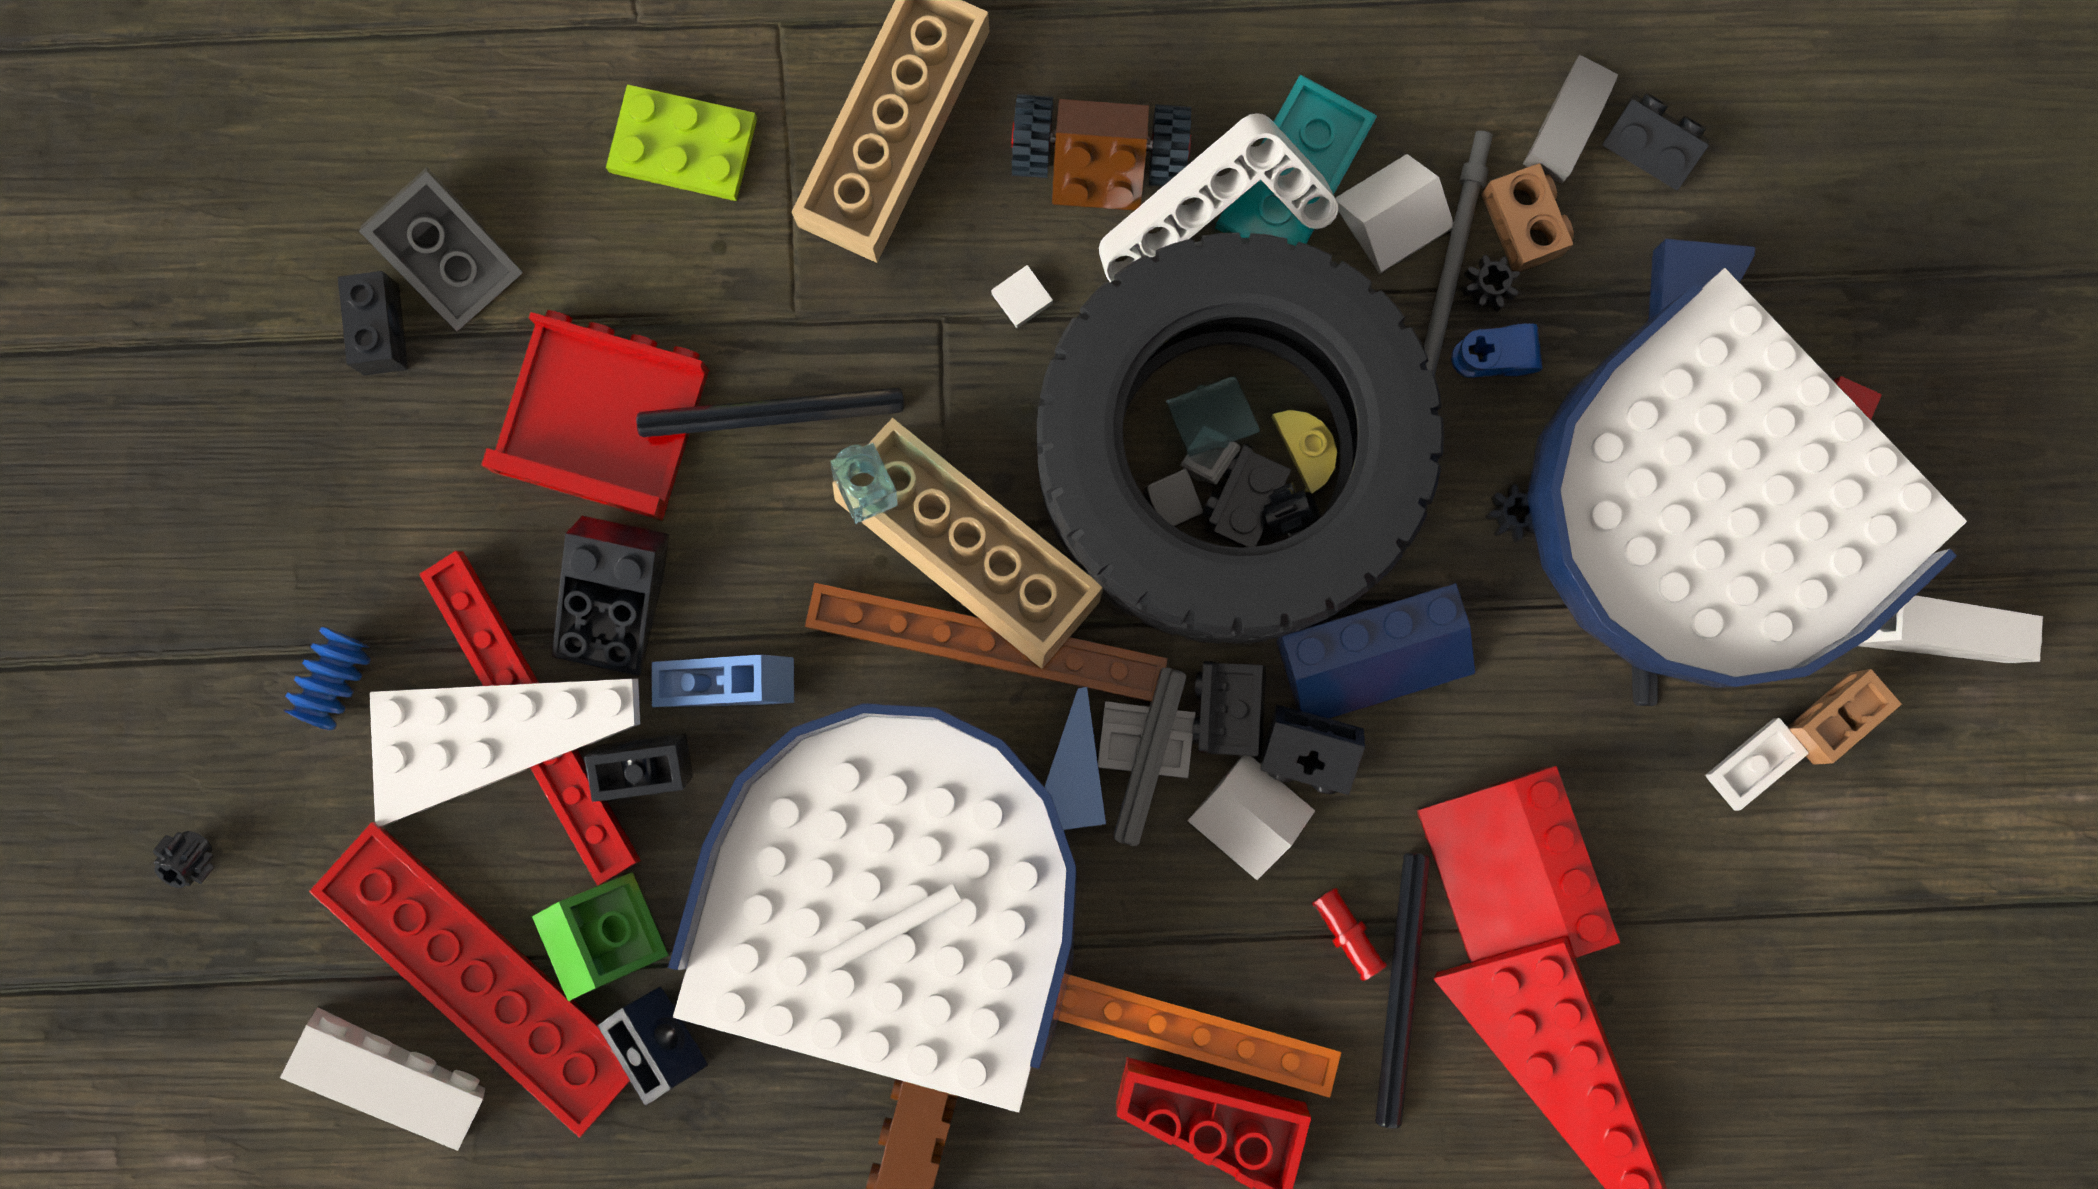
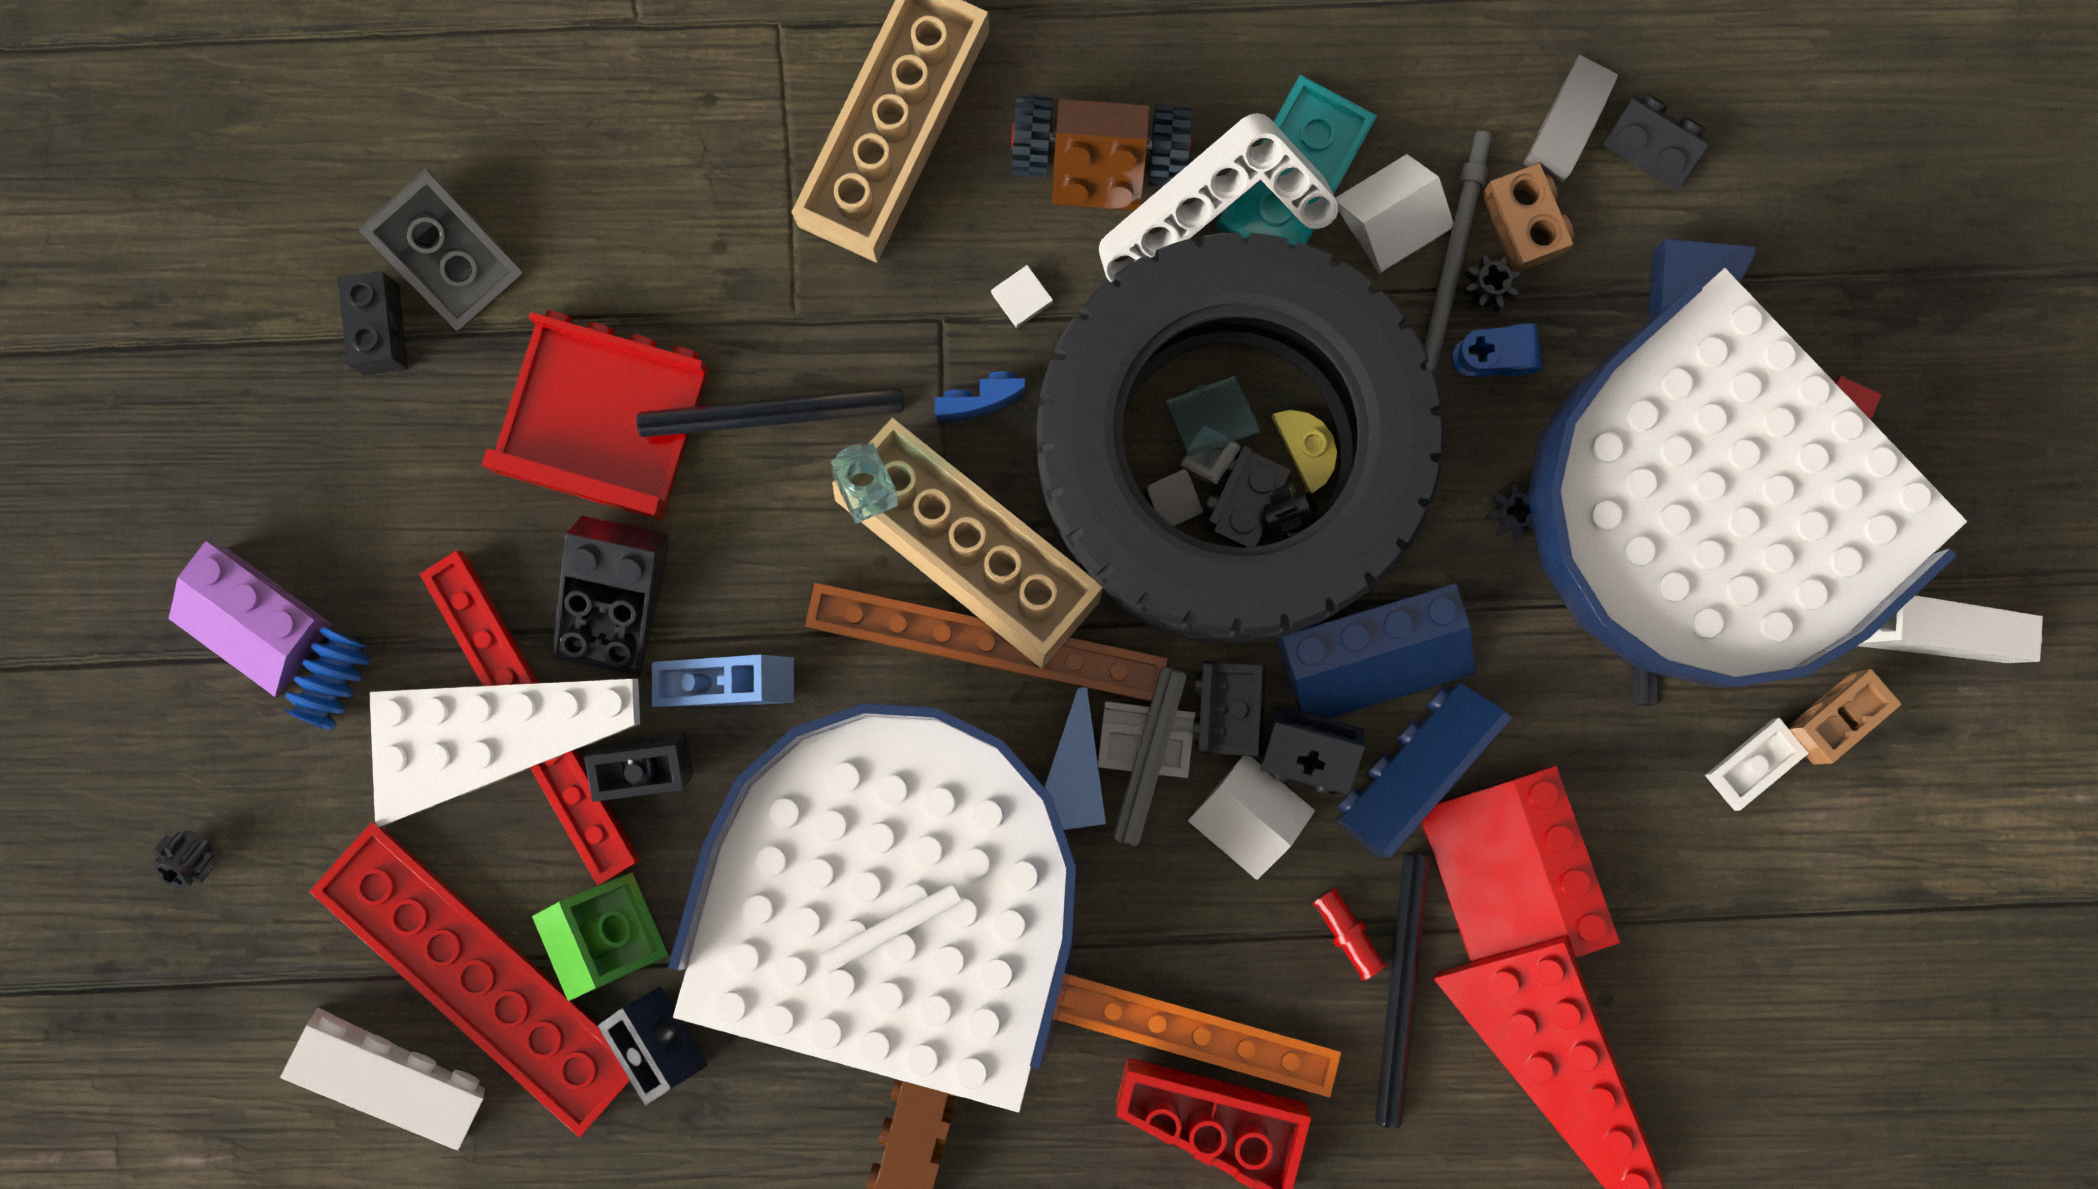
lime plate [606,84,757,201] -> none
none -> medium lavender slope [169,541,333,697]
none -> blue slope [935,372,1025,423]
none -> dark blue slope [1335,683,1512,858]

